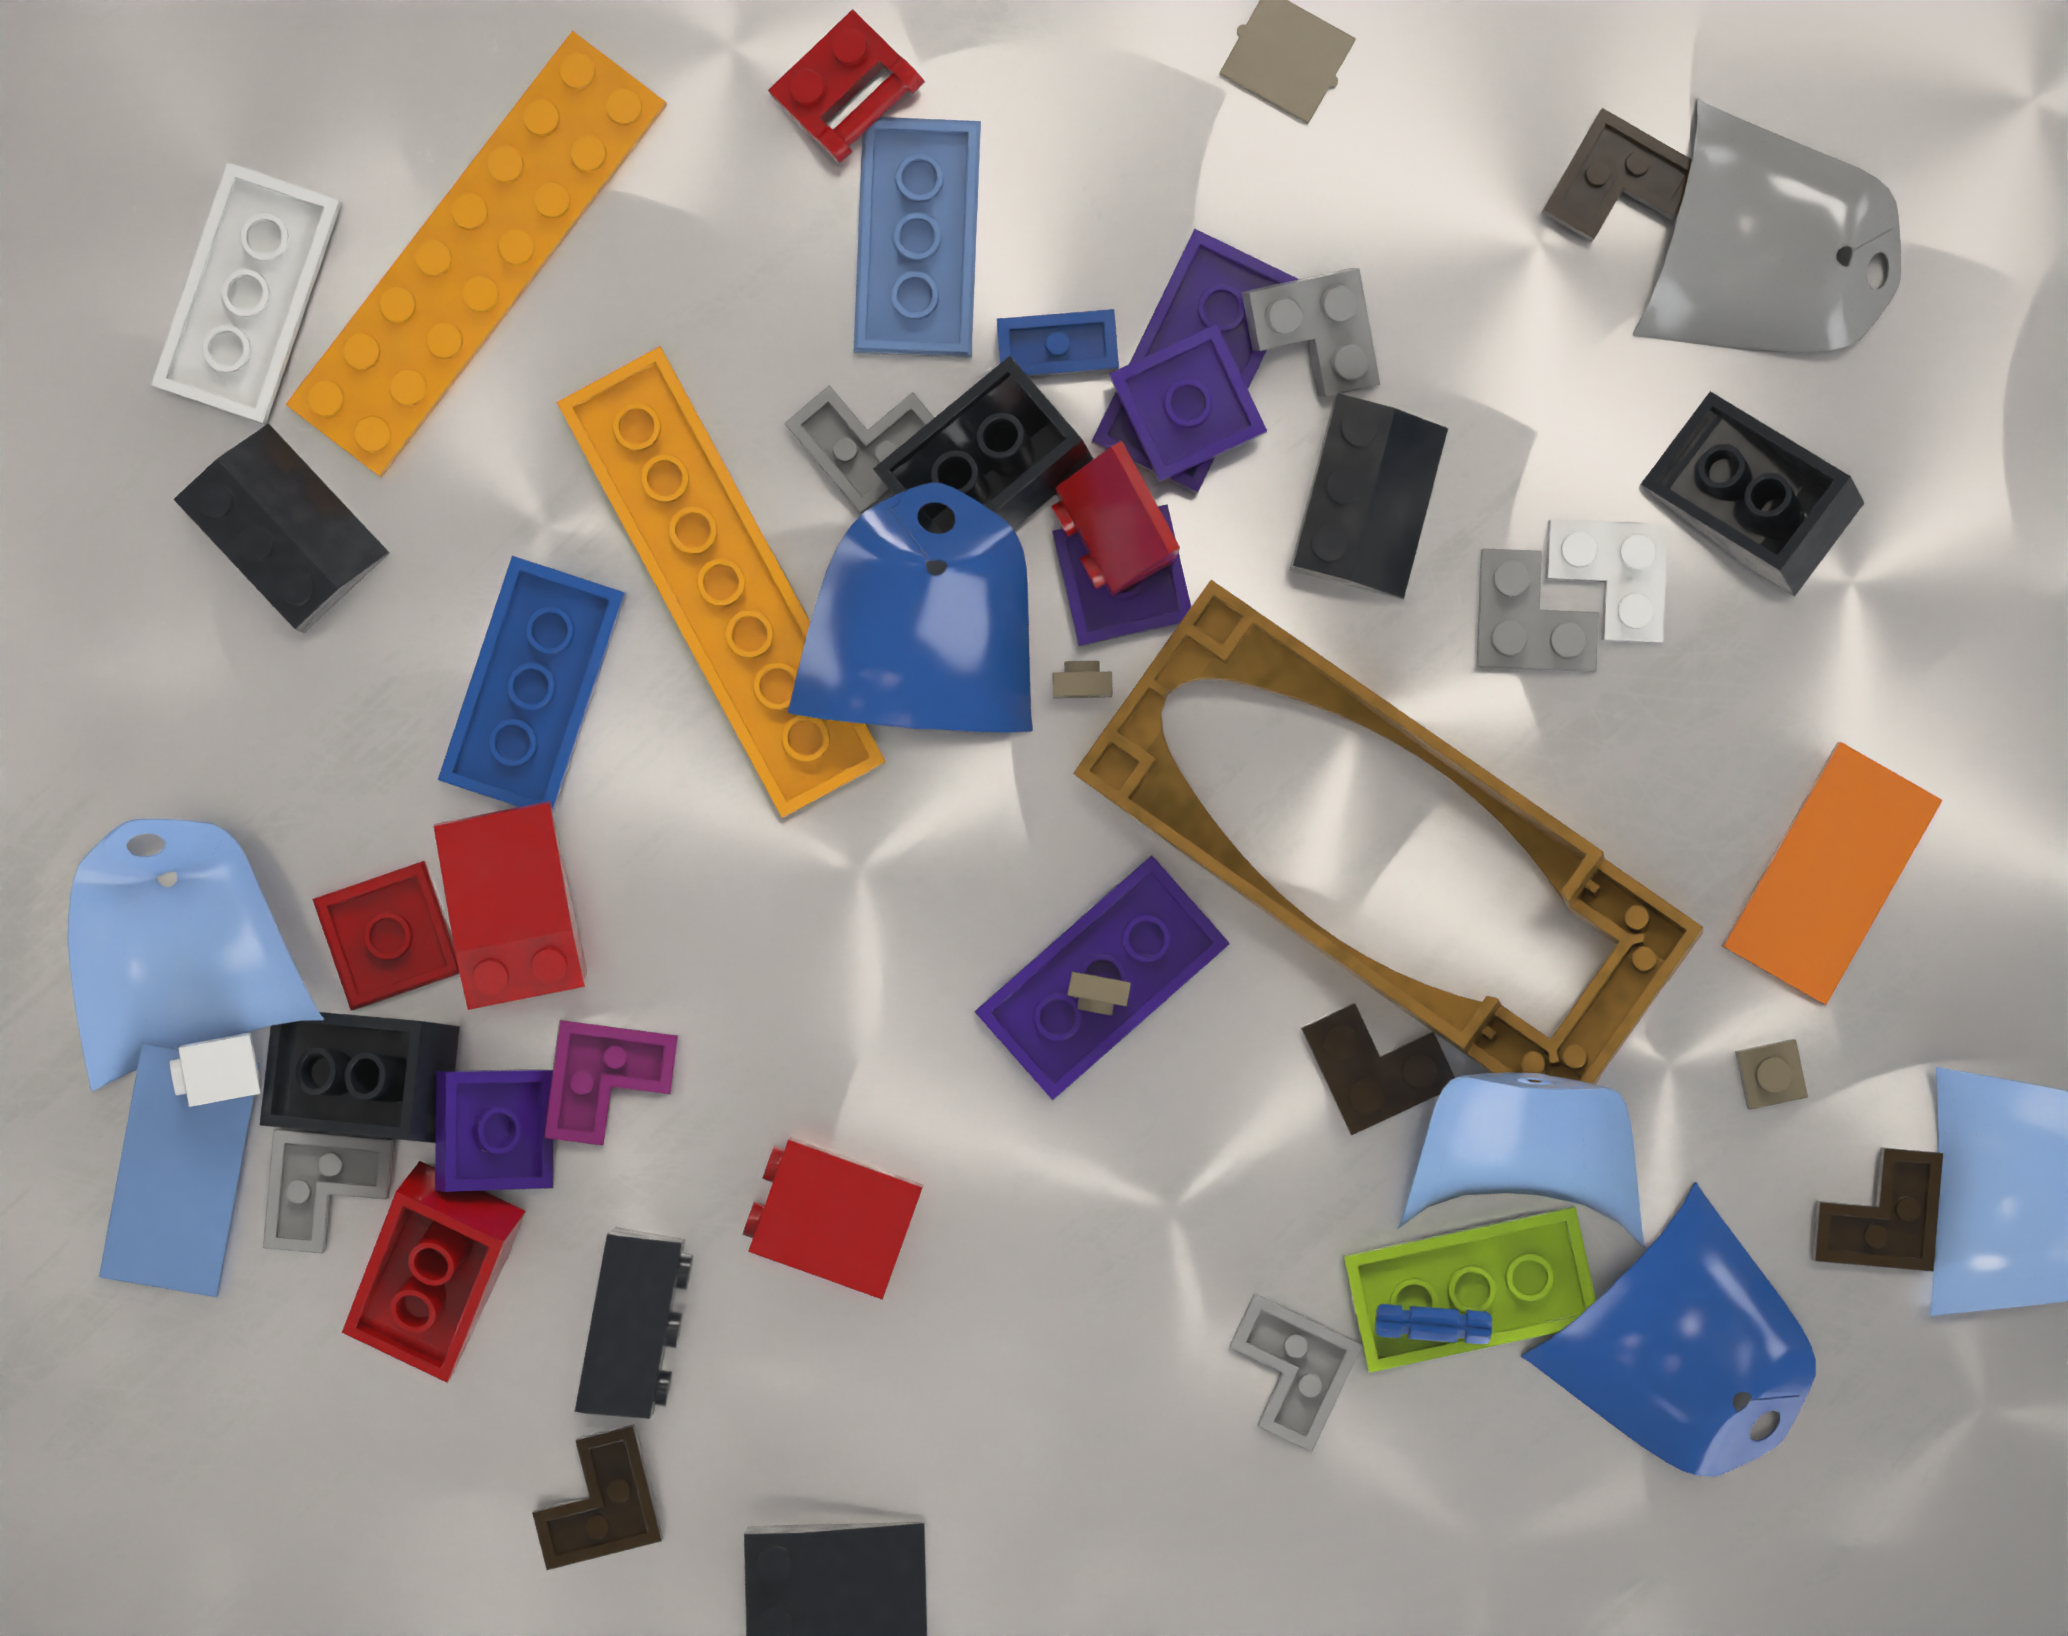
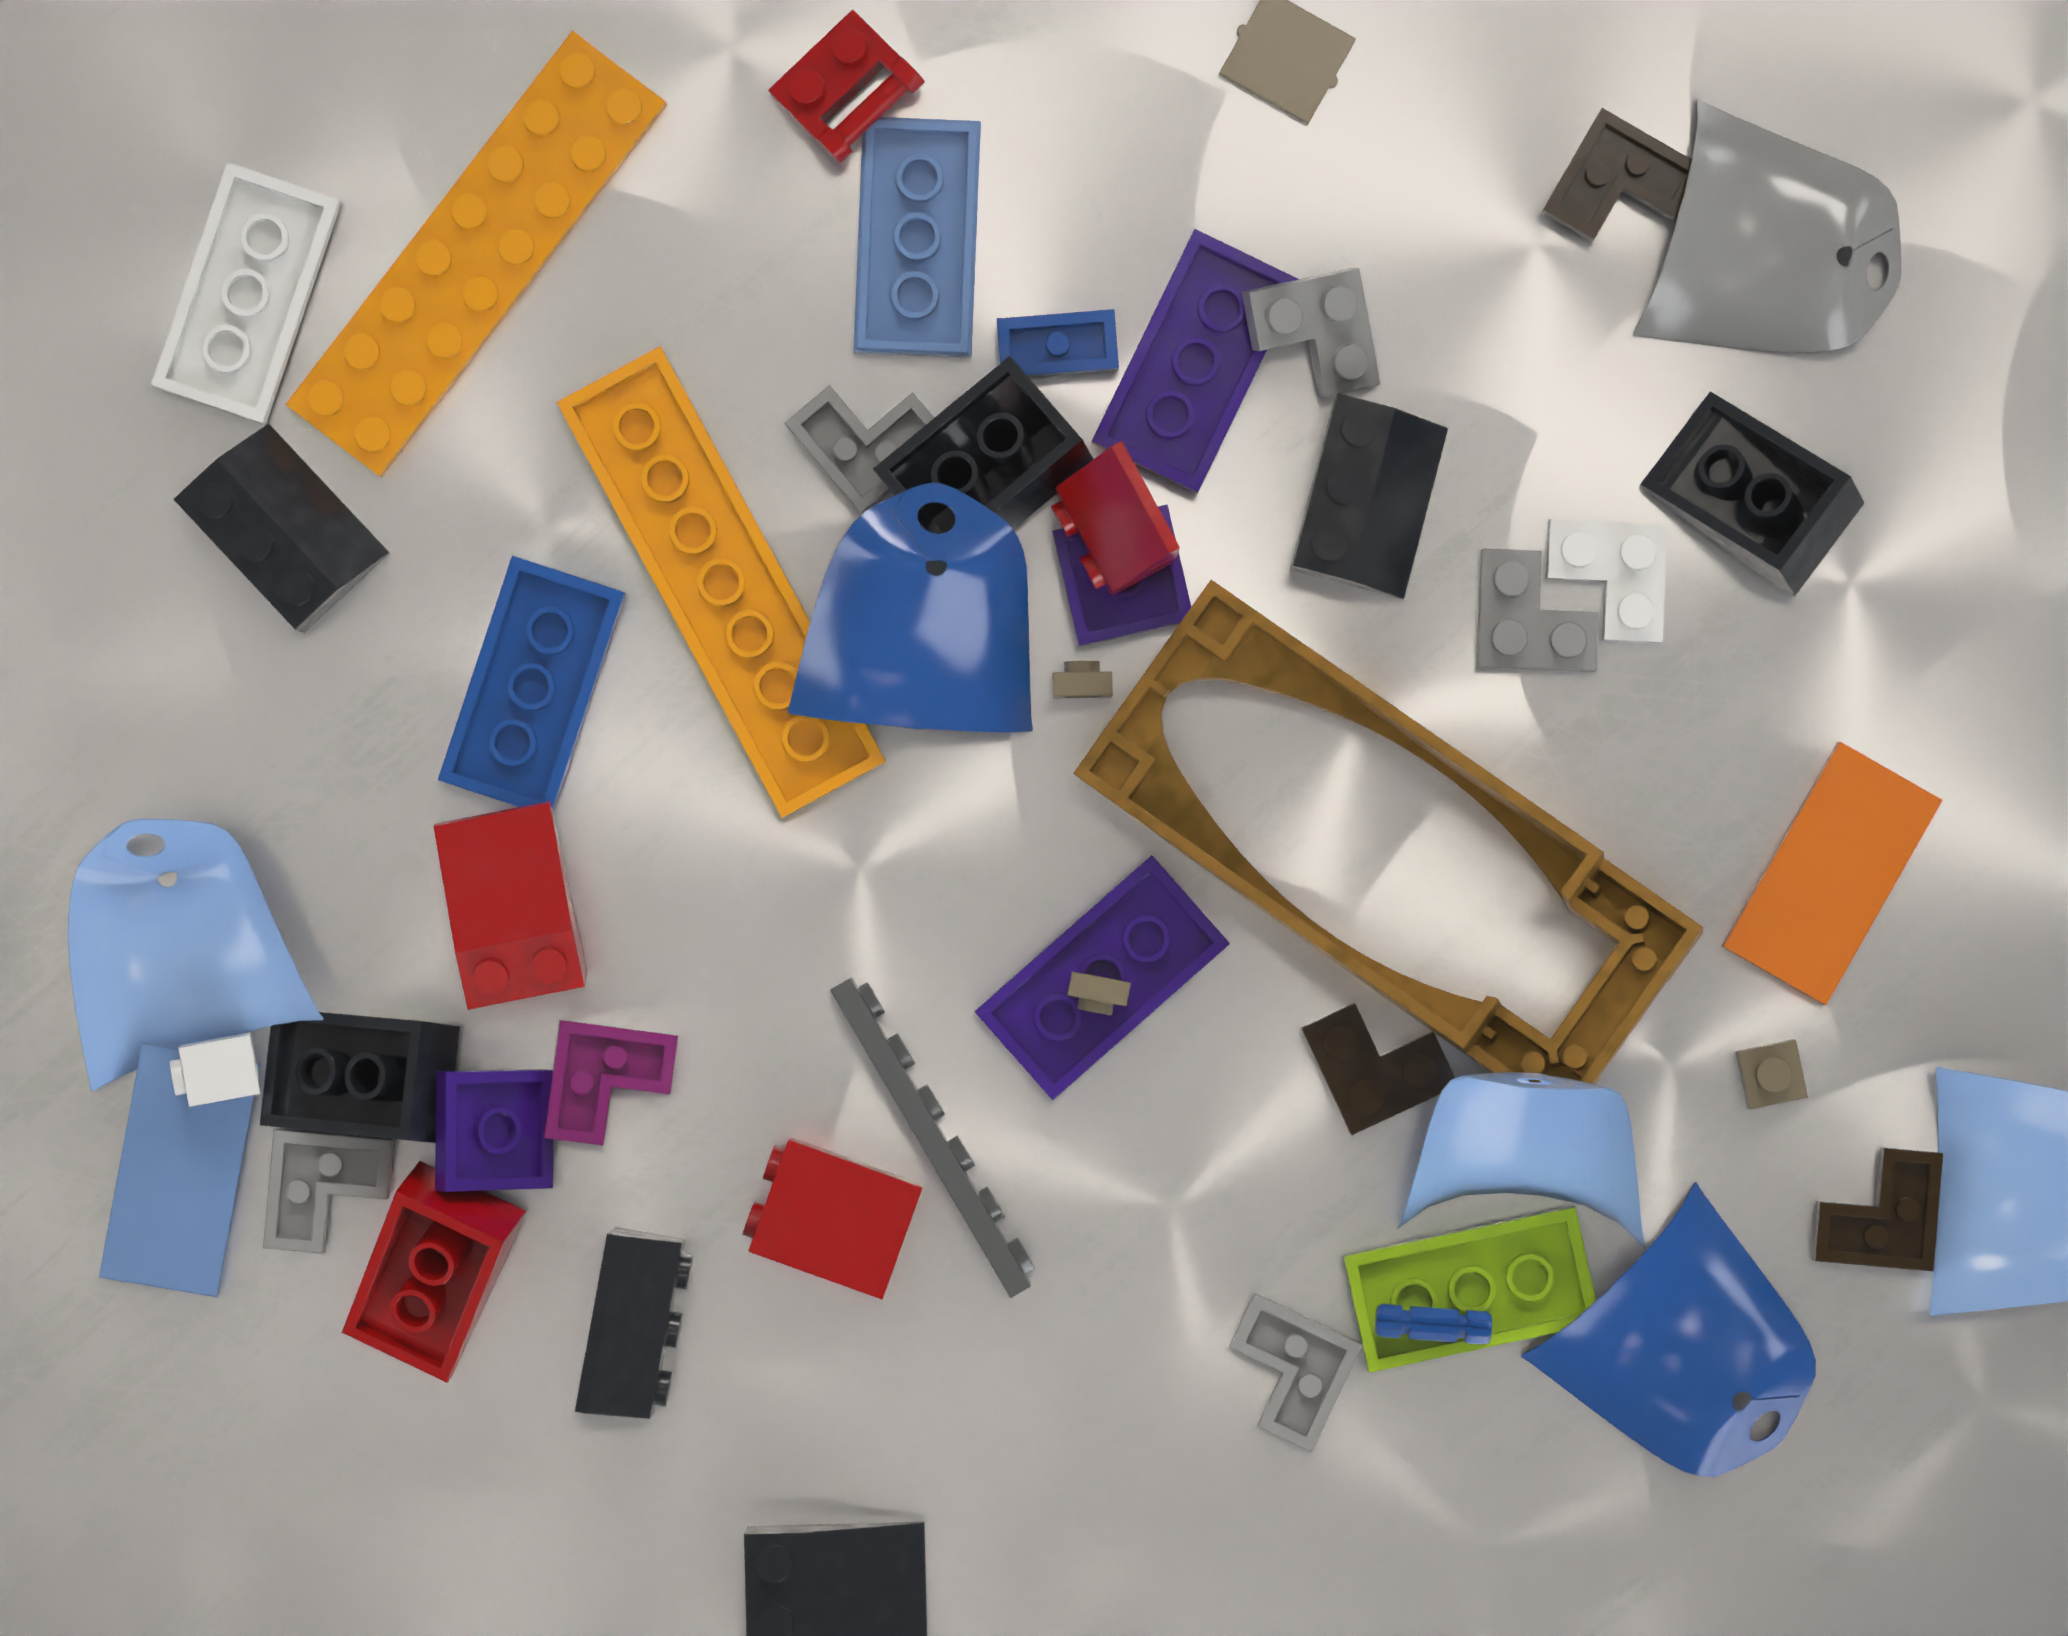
red tile [312,861,460,1011] -> none
dark brown plate [532,1424,663,1570] -> none
dark purple plate [1109,323,1267,483] -> none
none -> dark grey plate [830,978,1035,1298]

